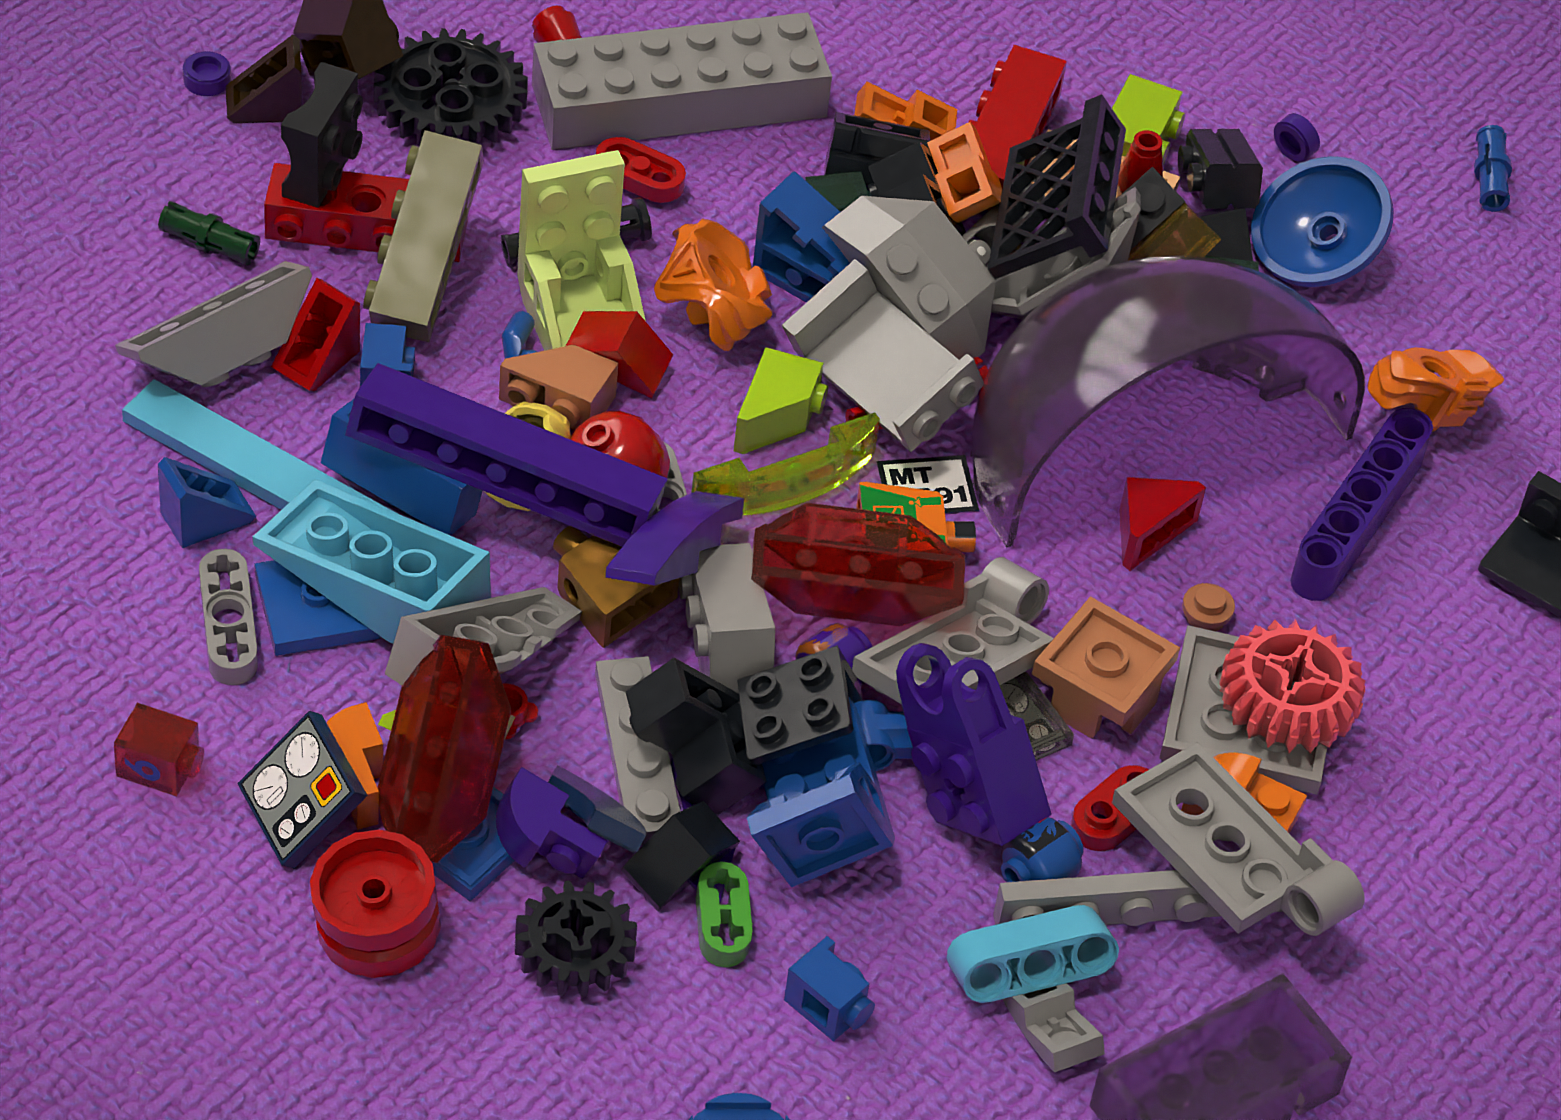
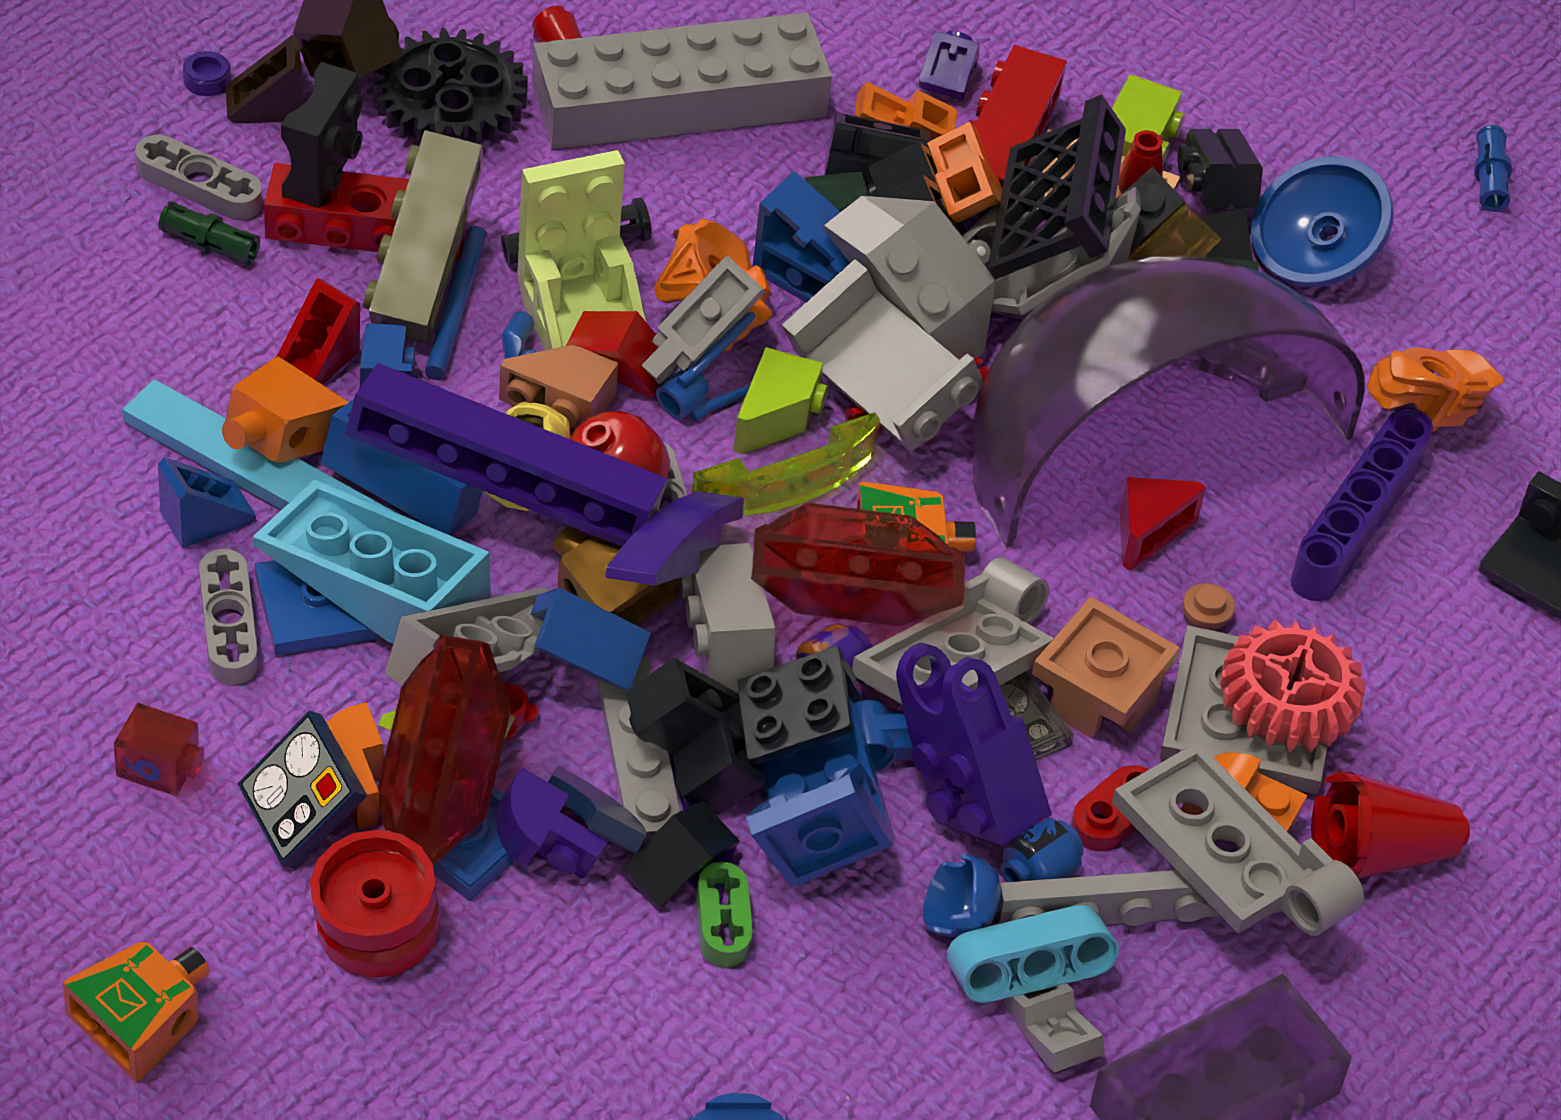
light grey wedge [115,261,312,387] -> none
black gear [514,881,637,997] -> none
red plate [596,137,686,203] -> none
blue brick [784,936,875,1042] -> none
sticker [876,455,979,513] -> none
dark purple tile [1274,113,1320,162] -> none
none -> orange torso [63,942,210,1083]
none -> light grey beam [135,135,262,220]
none -> orange torso [222,357,349,463]
none -> blue bar [425,226,487,380]
none -> blue panel [530,588,651,690]
none -> light grey hinge [642,255,765,384]
none -> blue plant [656,312,755,422]
none -> bracket [919,31,979,100]
none -> blue hair [923,854,1002,939]
none -> red cone [1311,771,1470,879]

